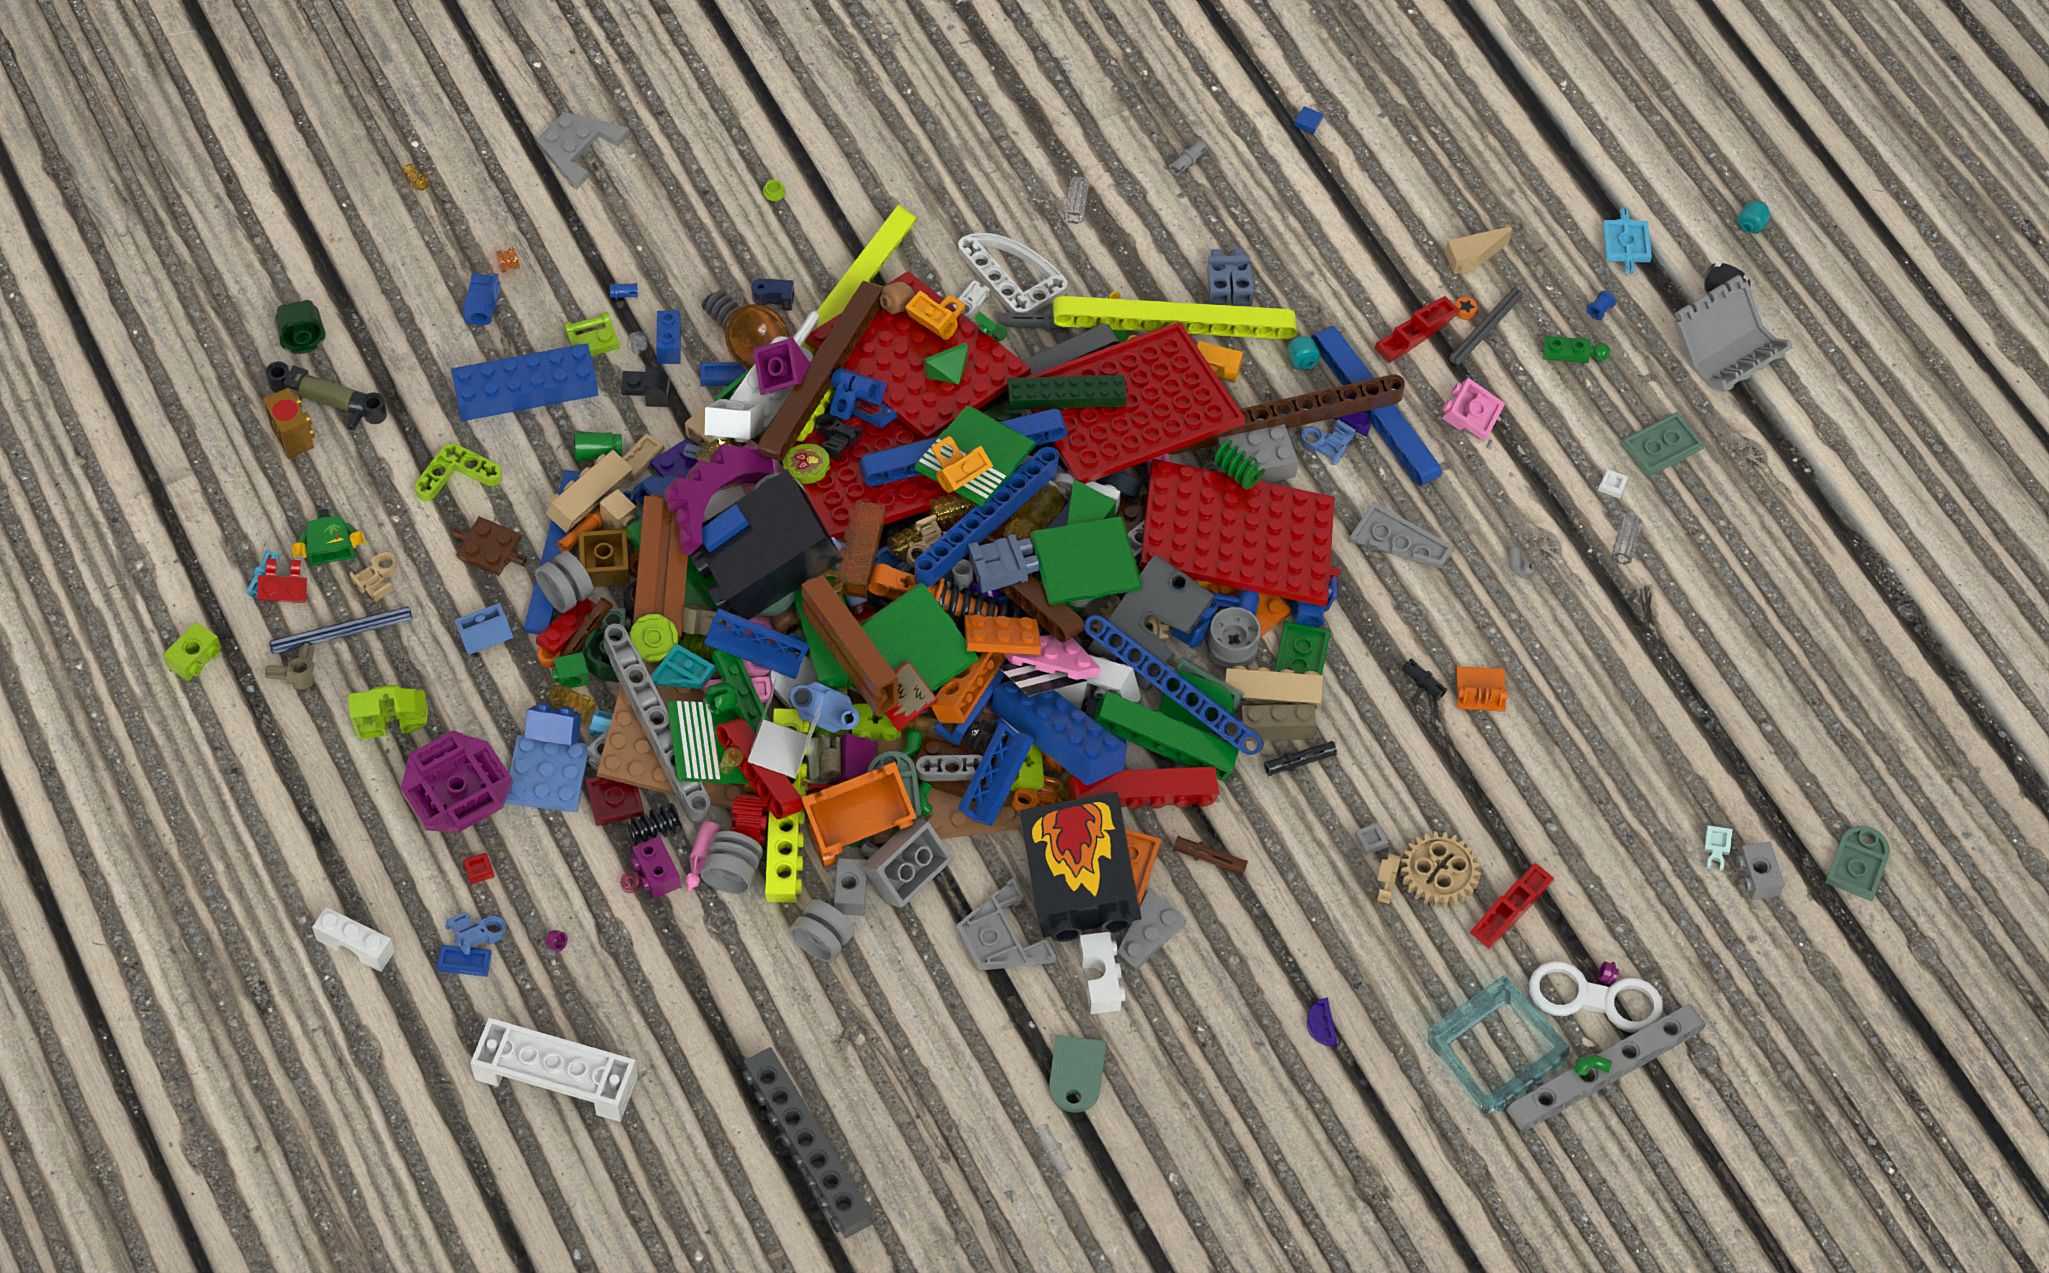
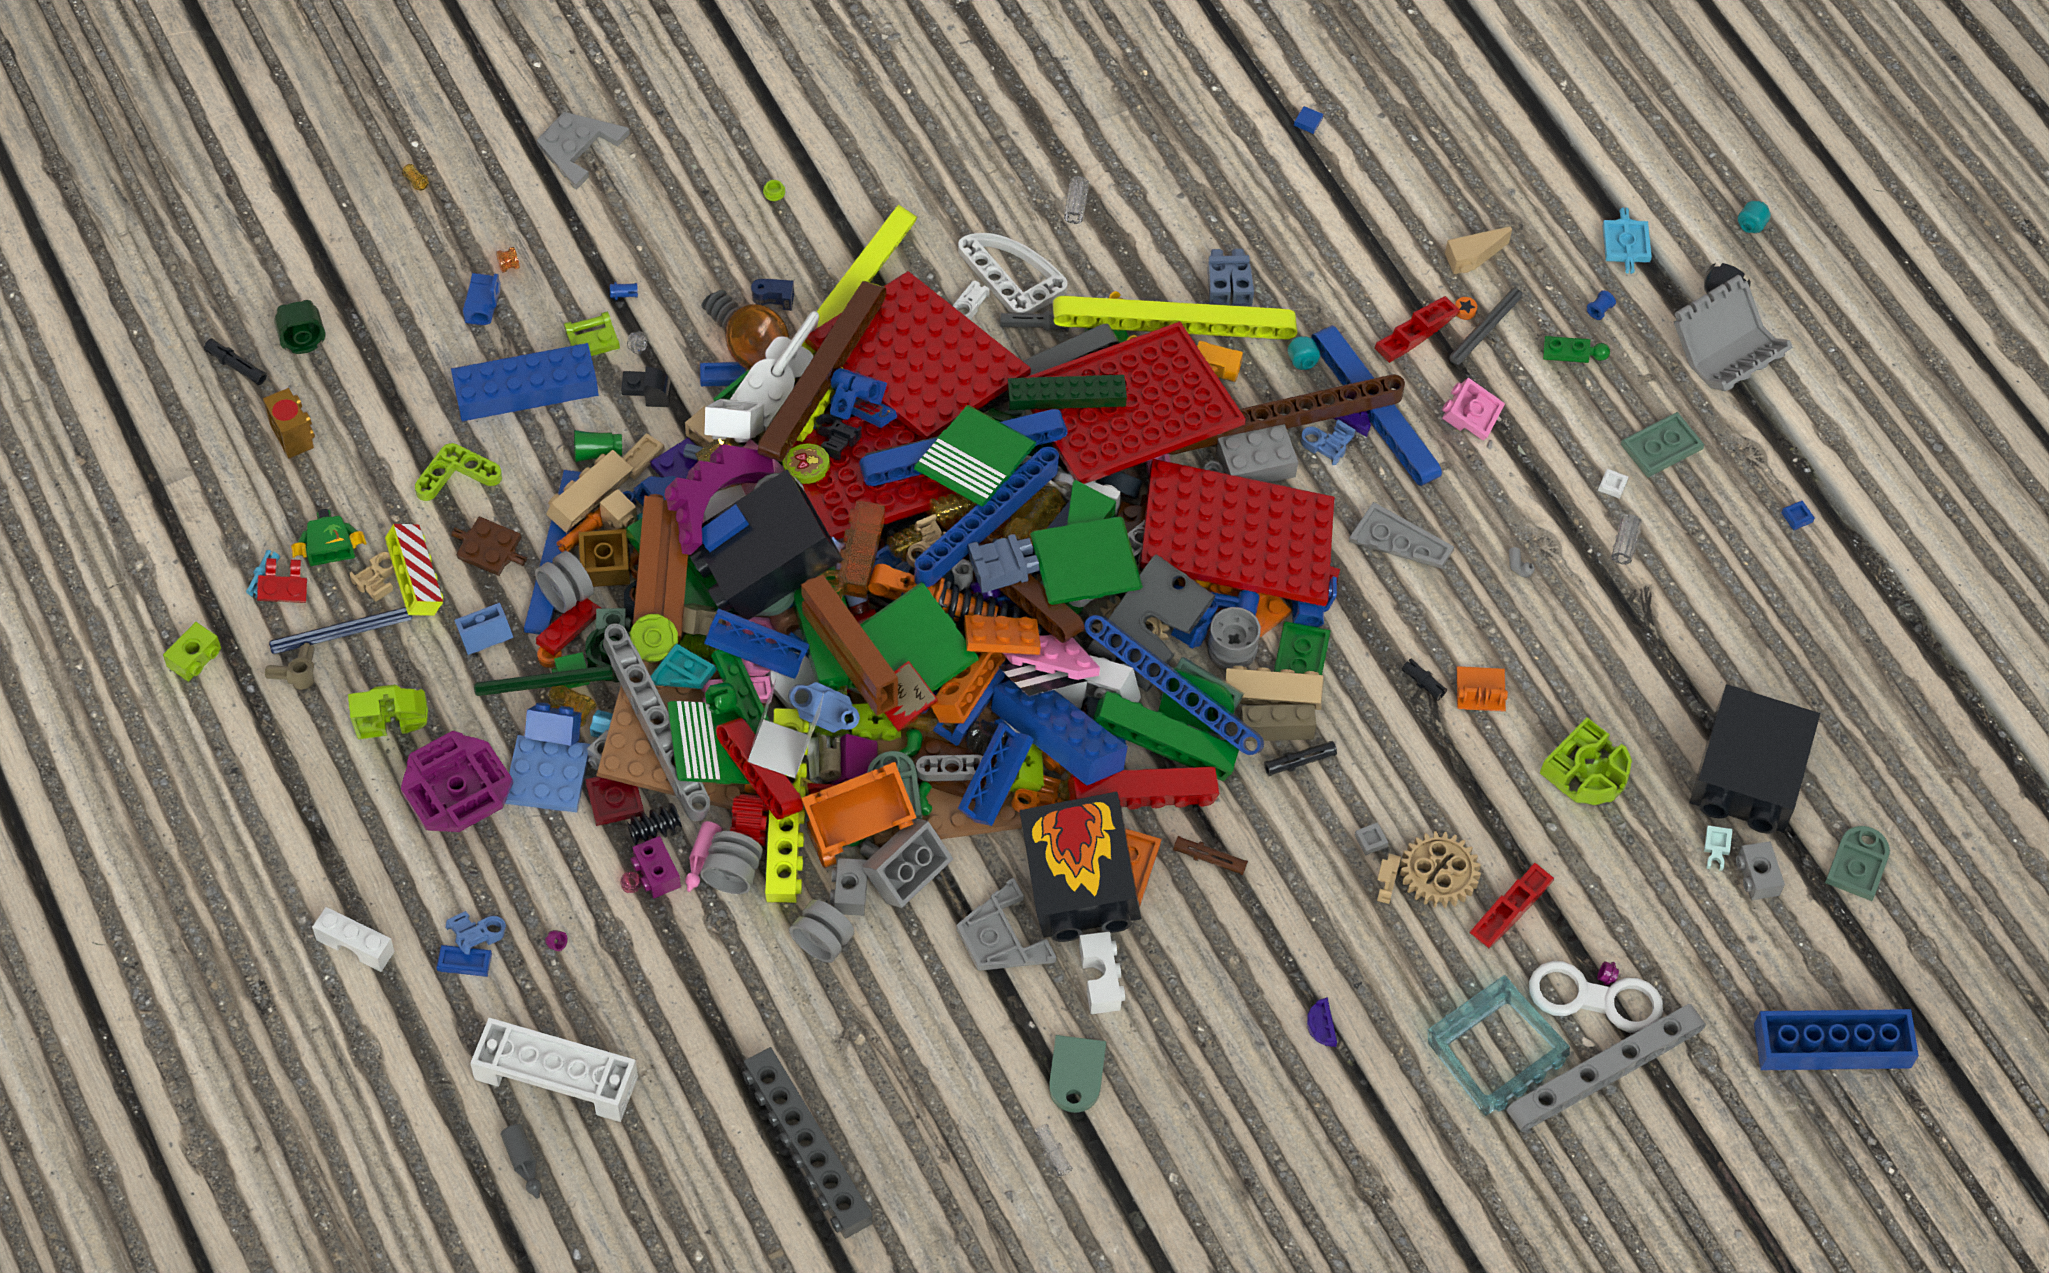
black piece [266,361,387,430] -> none
red tile [463,852,495,885] -> none
reddish brown pin [560,597,613,657] -> none
blue brick [656,311,681,364] -> none
clear yellow pin [719,747,743,773] -> none
magenta slope [753,338,810,395] -> none
medium nougat head [880,282,915,314] -> none
light orange piece [905,291,965,340] -> none
green slope [925,343,968,385] -> none
light orange piece [932,436,993,493] -> none
green plate [974,312,1008,342] -> none
light grey wing [1116,889,1186,972] -> none
light grey pin [1169,140,1207,176] -> none
green piece [1214,439,1265,490] -> none
green arm [1574,1054,1612,1076] -> none
none -> black pin [204,338,267,385]
none -> brick [385,524,443,616]
none -> dark green axle [474,665,615,696]
none -> dark grey wheel [500,1124,541,1199]
none -> lime connector [1540,717,1632,805]
none -> black brick [1689,684,1821,834]
none -> blue brick [1754,1009,1919,1070]
none -> blue tile [1781,500,1815,531]

